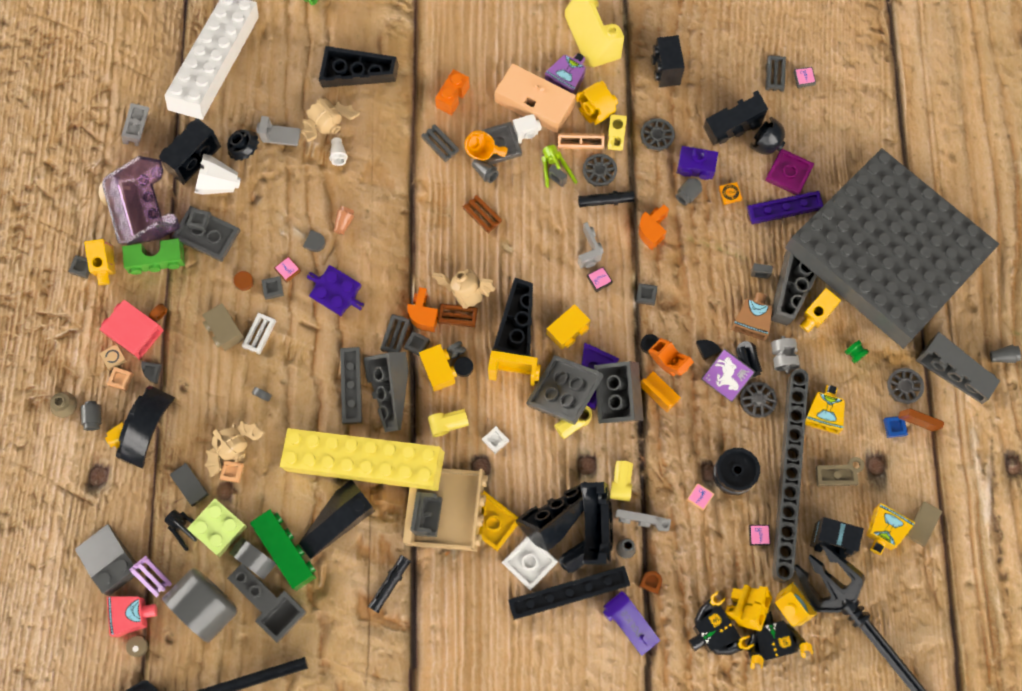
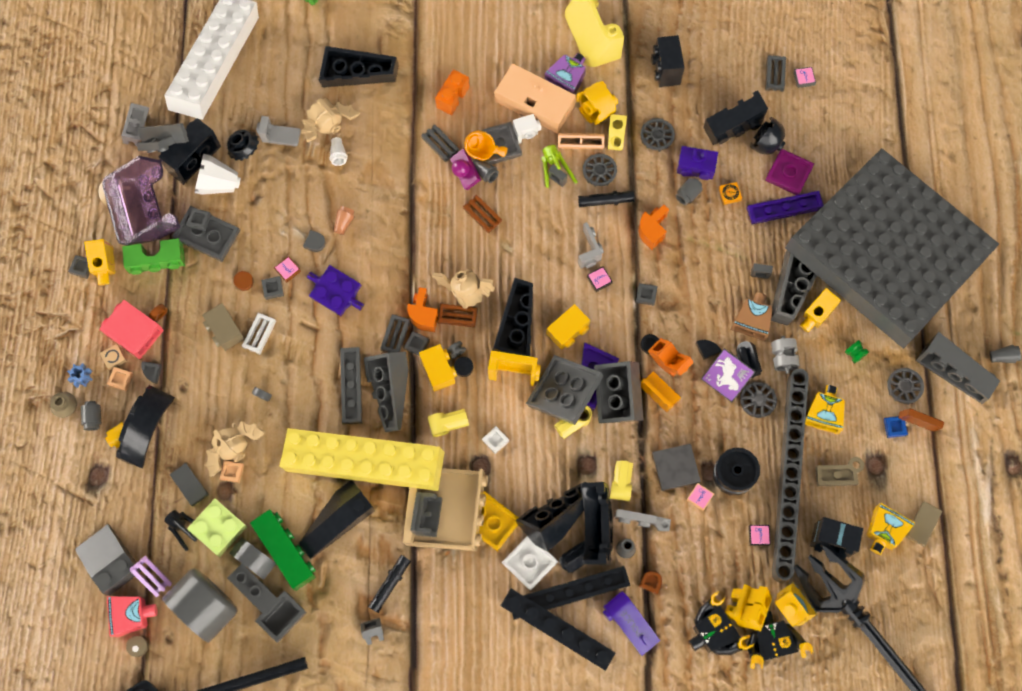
none -> medium blue gear [67,363,93,388]
none -> dark grey bracket [136,123,189,153]
none -> tile [360,618,384,645]
none -> magenta tile [450,149,481,190]
none -> black plate [500,588,616,671]
none -> flat silver tile [652,444,701,491]

